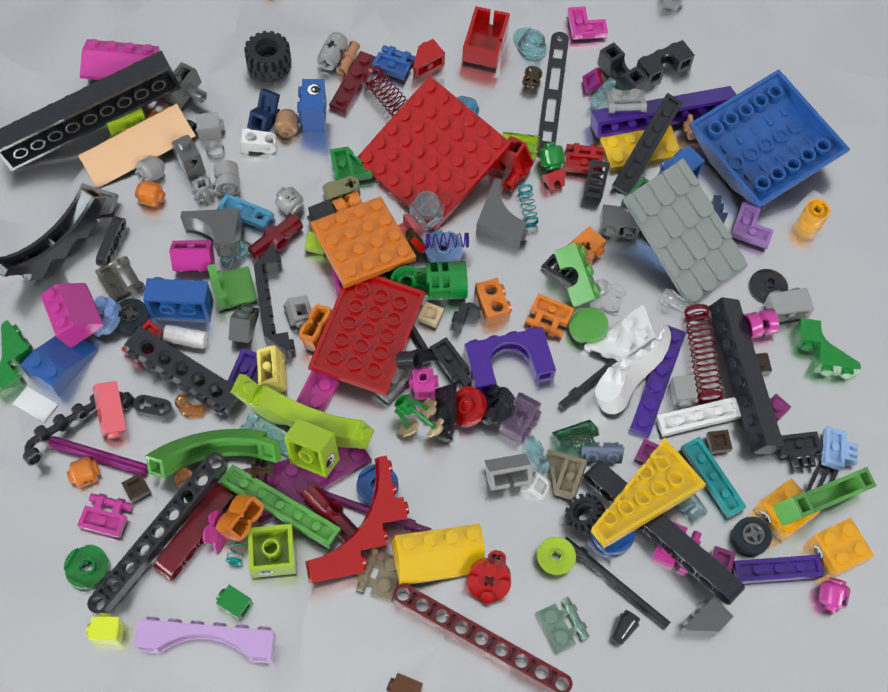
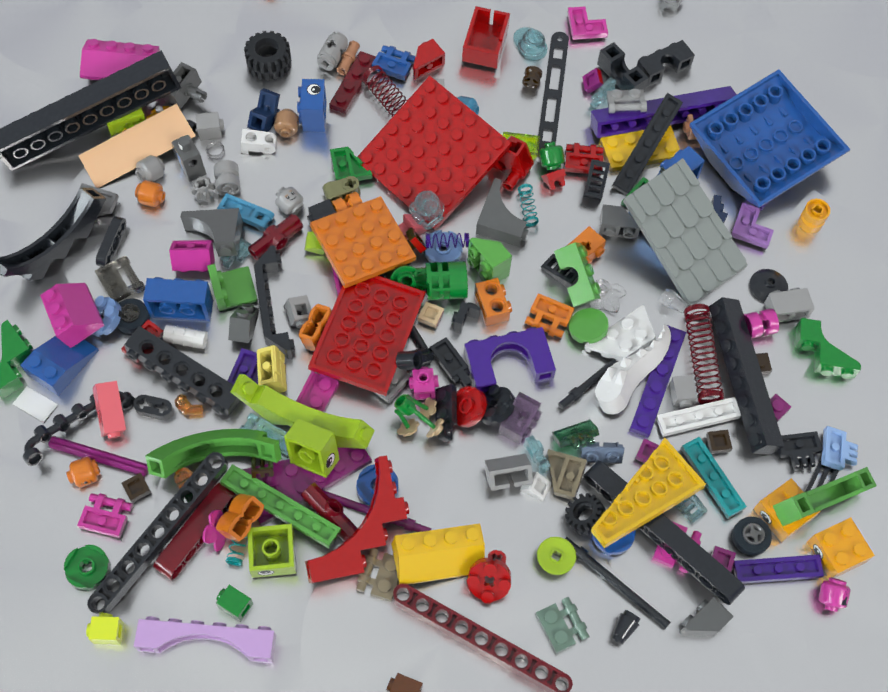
none -> bright green slope [467,237,512,281]

